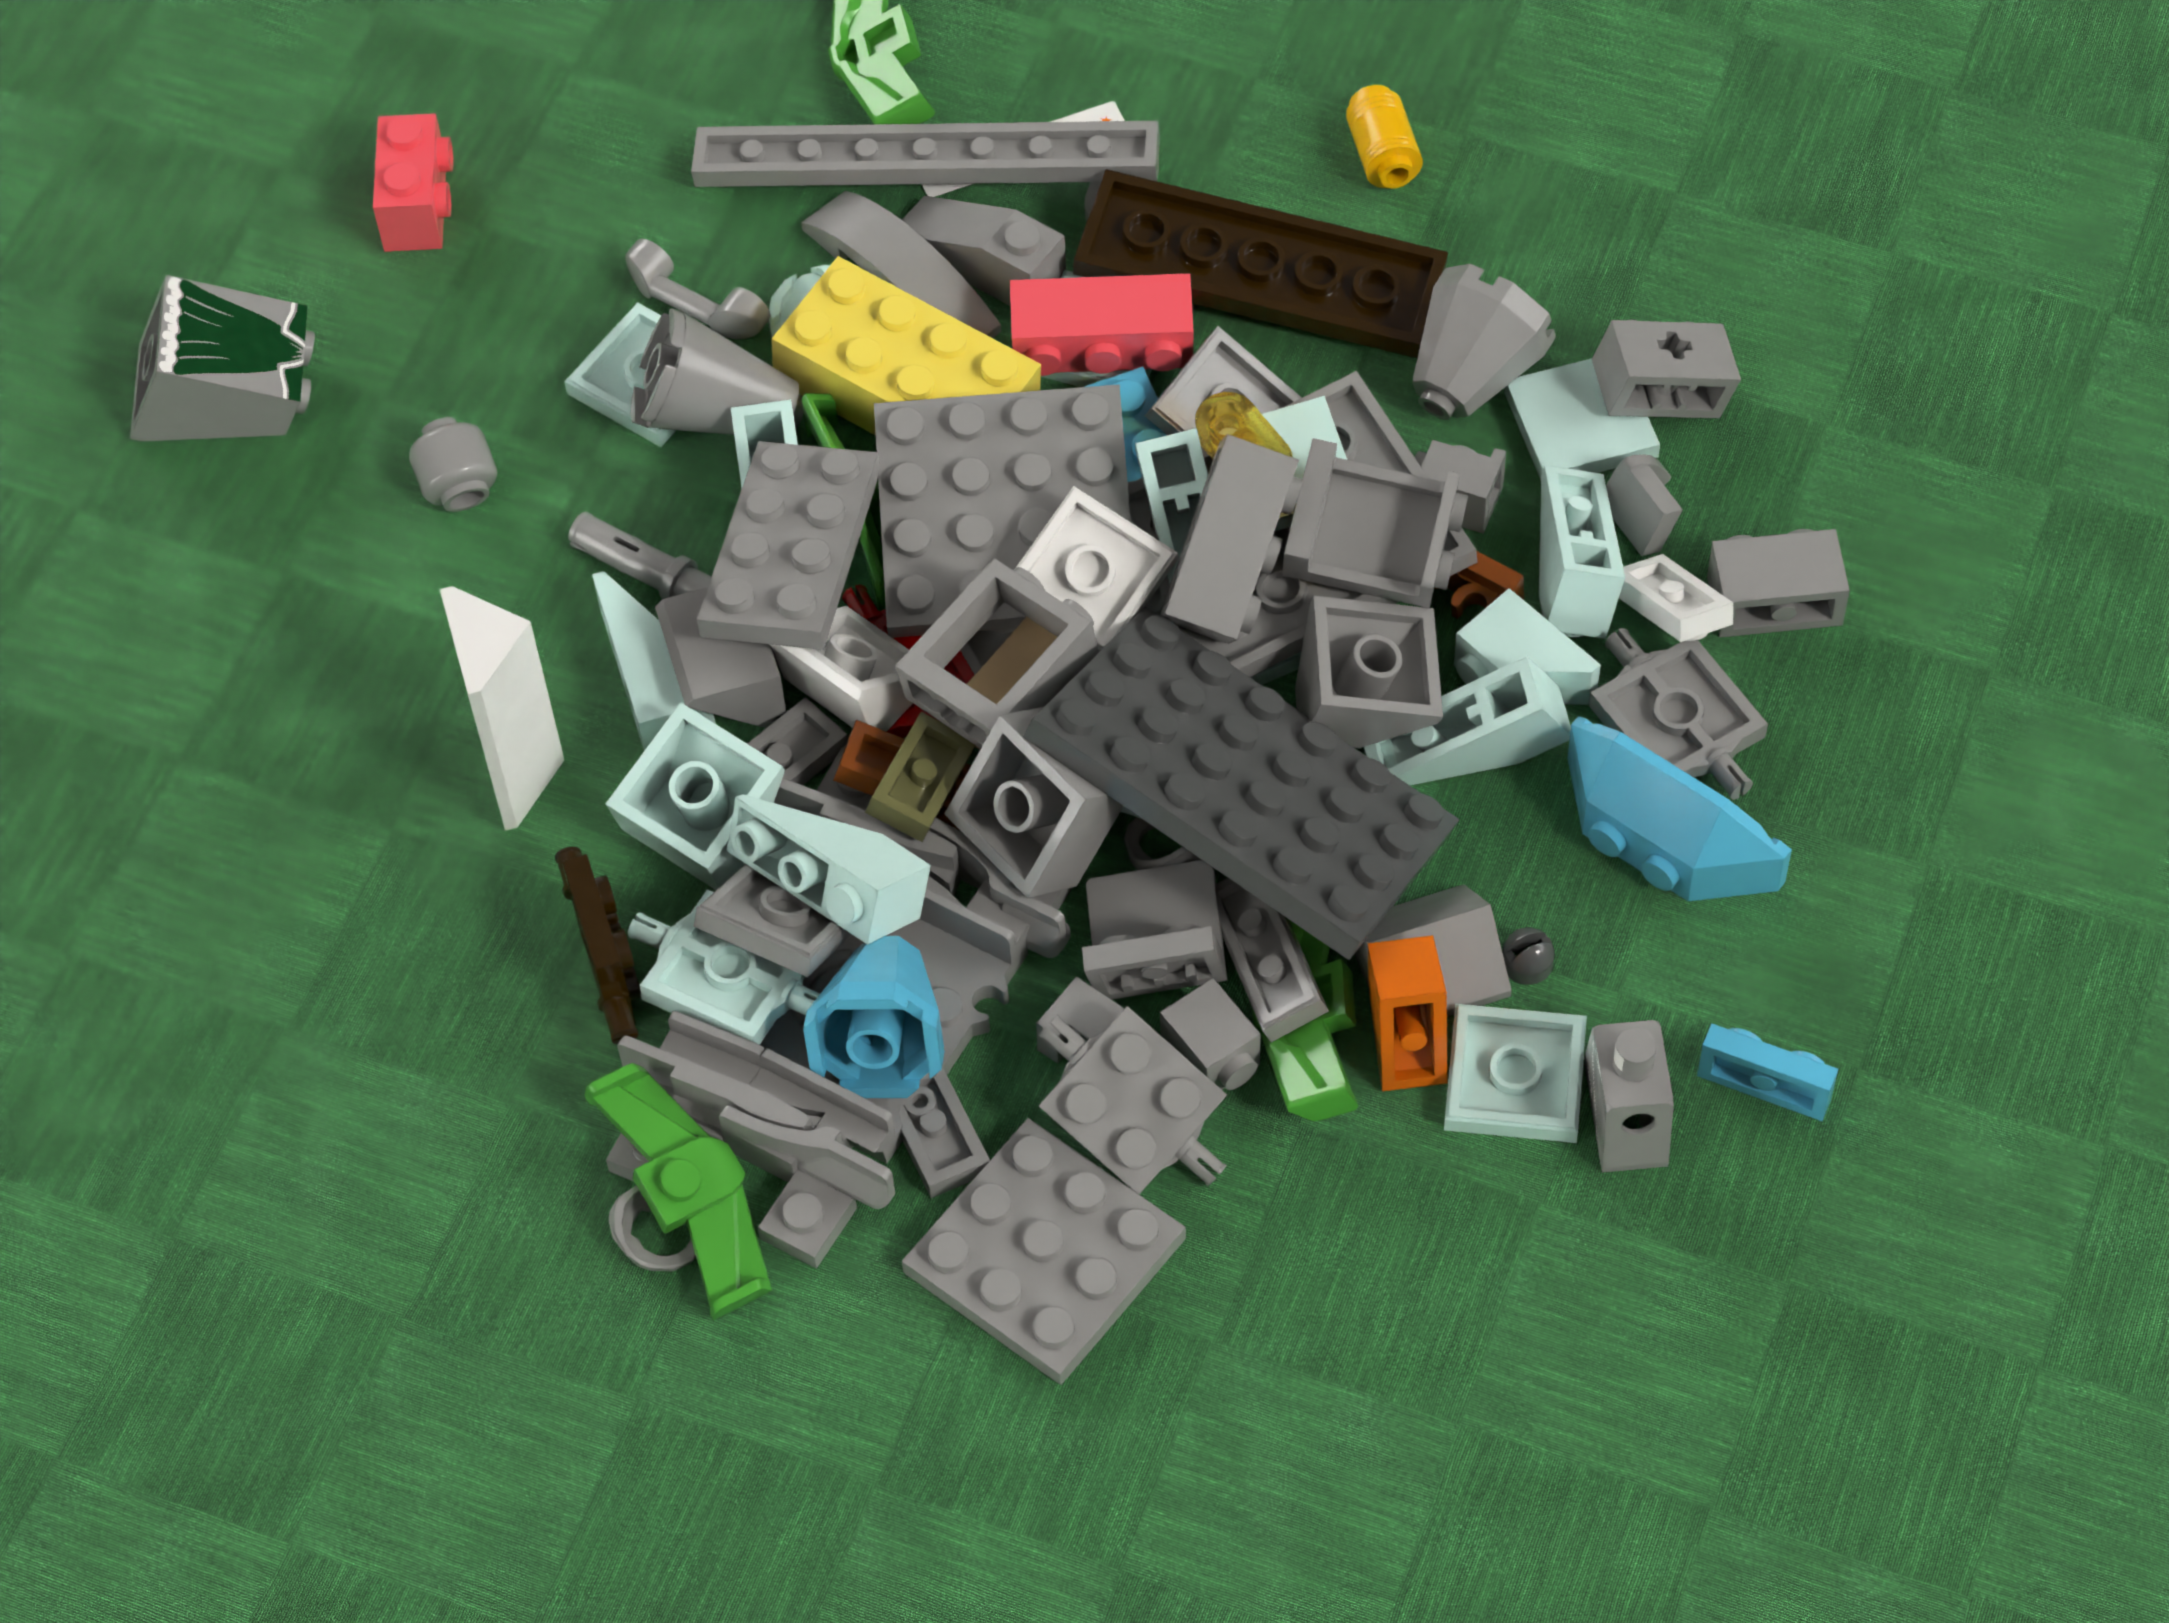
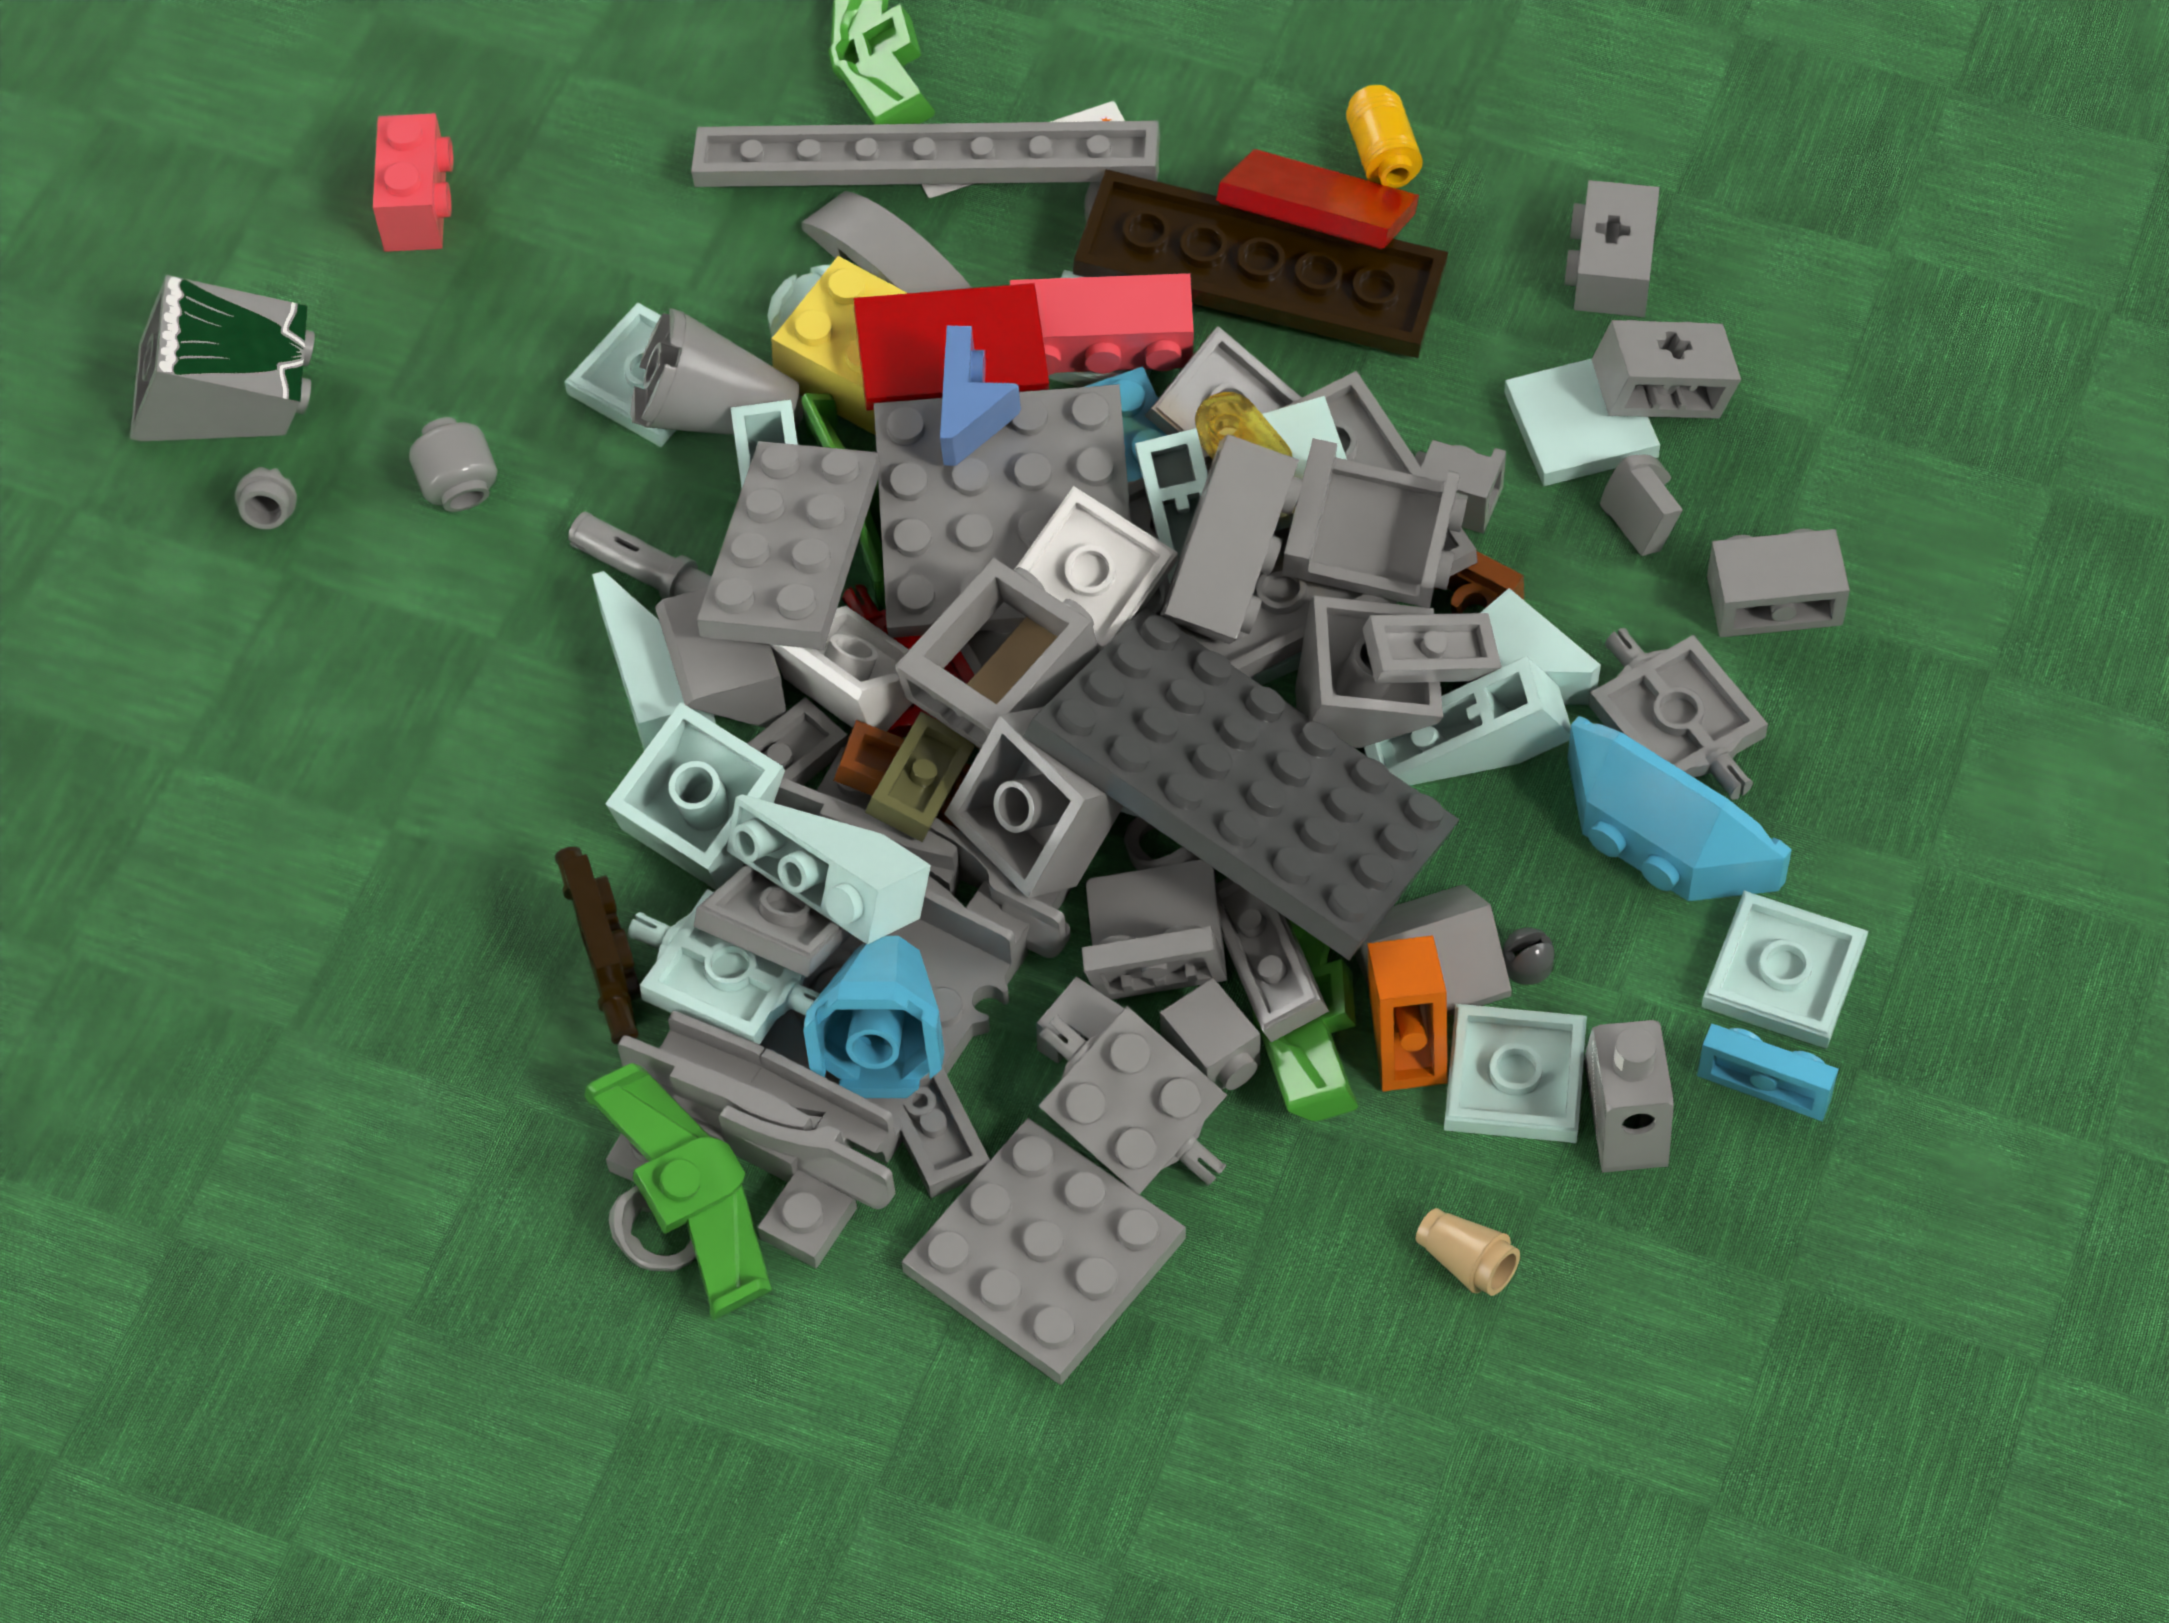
white slope [439,586,564,831] -> none
light grey bar [625,239,771,339] -> none
light grey slope [902,196,1066,307] -> none
light grey cone [1412,264,1556,420] -> none
light aqua slope [1539,465,1625,639] -> none
white plate [1619,554,1733,642] -> none
none -> light grey plate [235,467,297,529]
none -> red tile [853,283,1049,411]
none -> medium blue slope [940,326,1021,466]
none -> red tile [1216,149,1419,250]
none -> light grey plate [1362,613,1502,684]
none -> tan cone [1416,1208,1520,1296]
none -> light grey brick [1564,180,1660,317]
none -> light aqua tile [1701,891,1869,1049]

